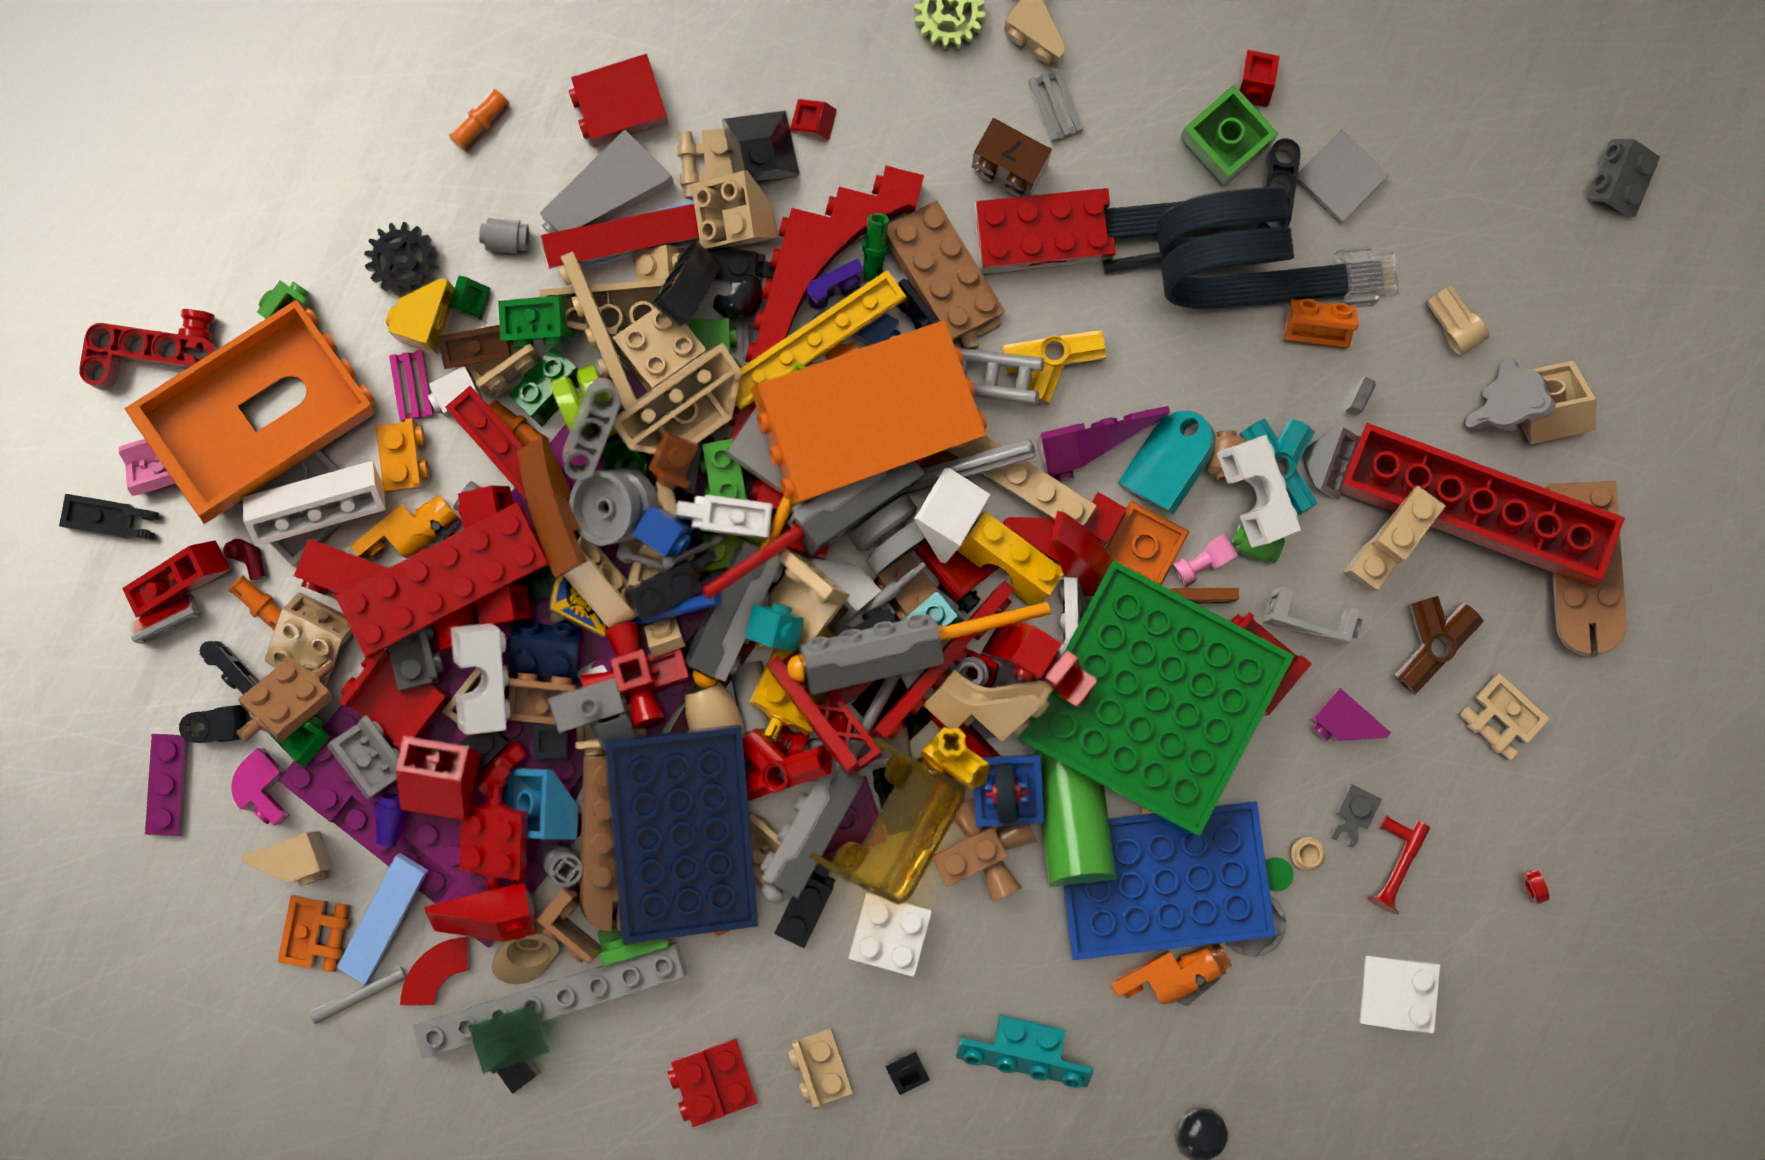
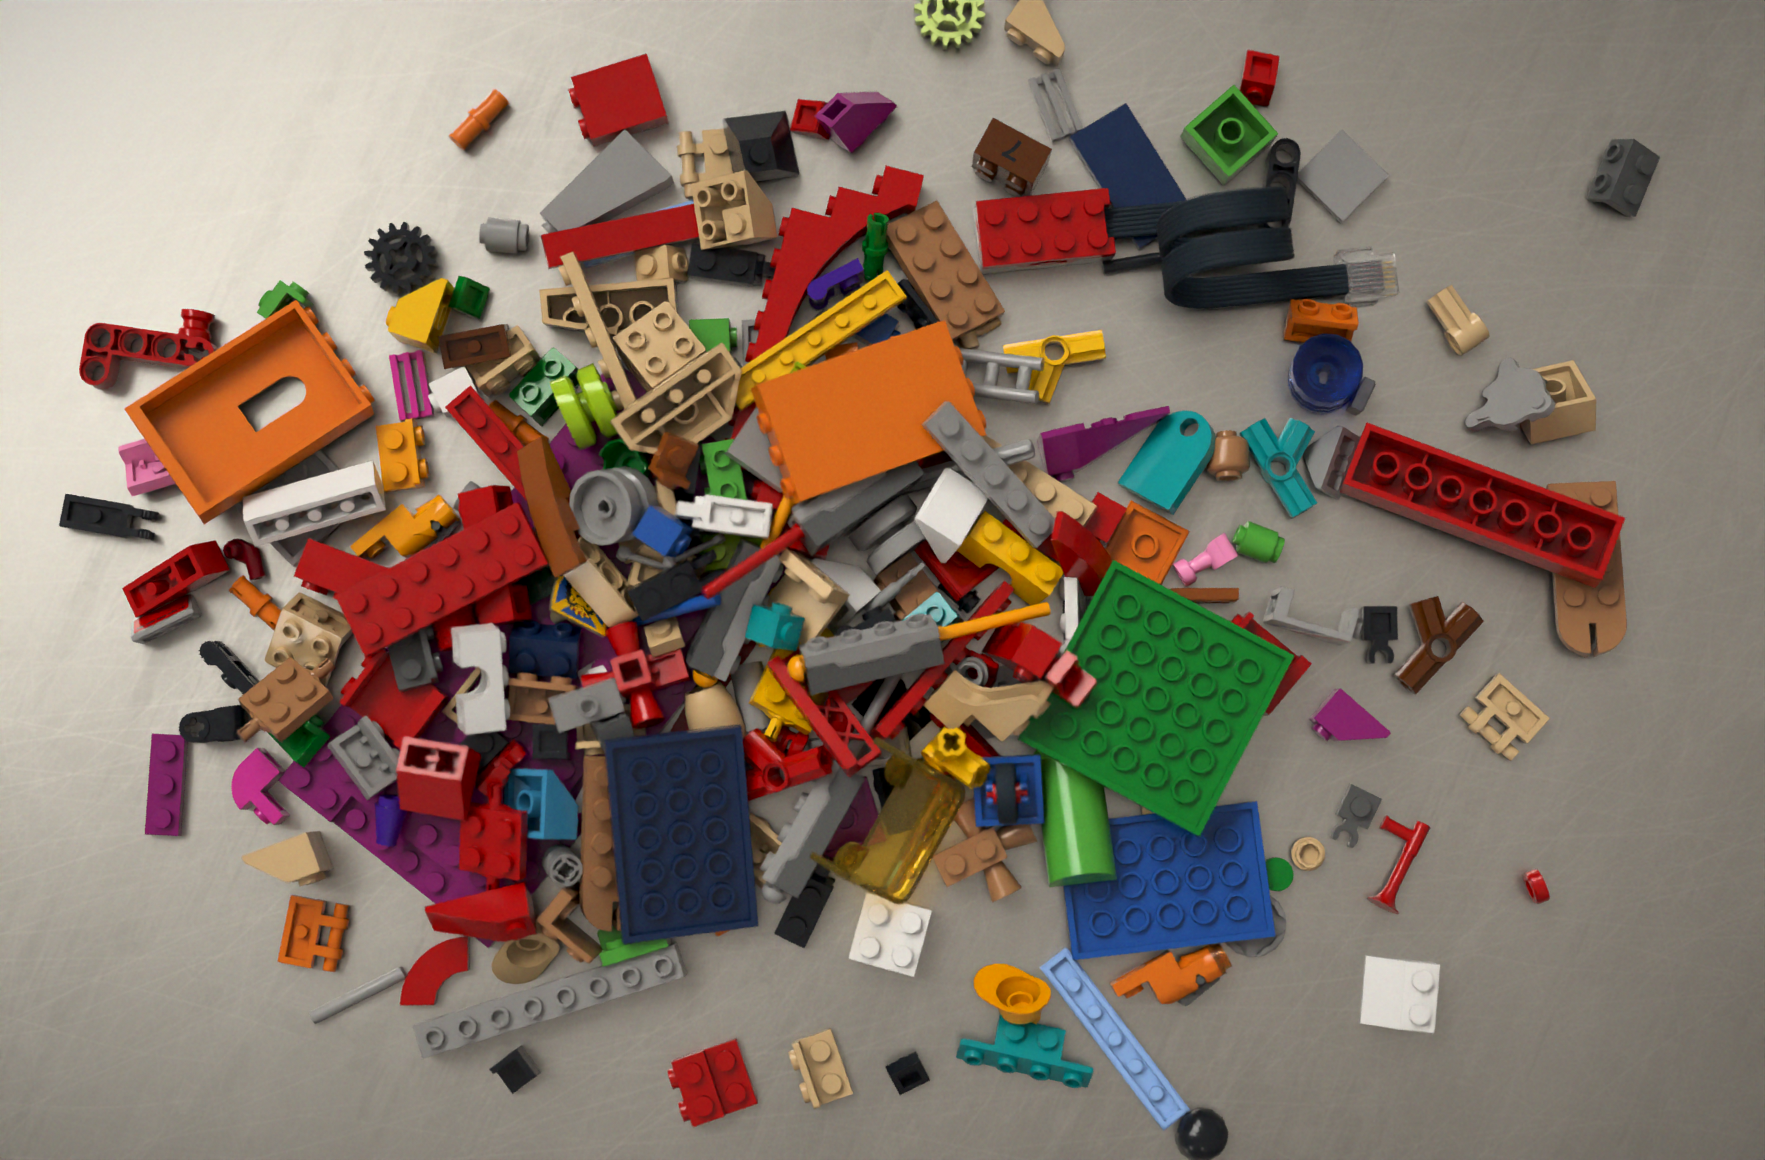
light blue tile [336,853,429,985] -> none
clear green plate [468,1003,550,1074] -> none
green bracket [498,296,575,348] -> none
light grey beam [562,378,620,480] -> none
black beam [653,241,722,327] -> none
black hair [713,274,763,322] -> none
white arch [1217,435,1301,547] -> none
tan arch [1343,486,1445,592] -> none
none -> magenta slope [815,91,897,153]
none -> light grey plate [921,401,1055,548]
none -> light orange piece [974,964,1051,1025]
none -> light blue tile [1039,947,1190,1131]
none -> dark blue tile [1069,103,1187,250]
none -> clear blue wheel [1287,334,1363,414]
none -> black plate [1361,606,1398,664]

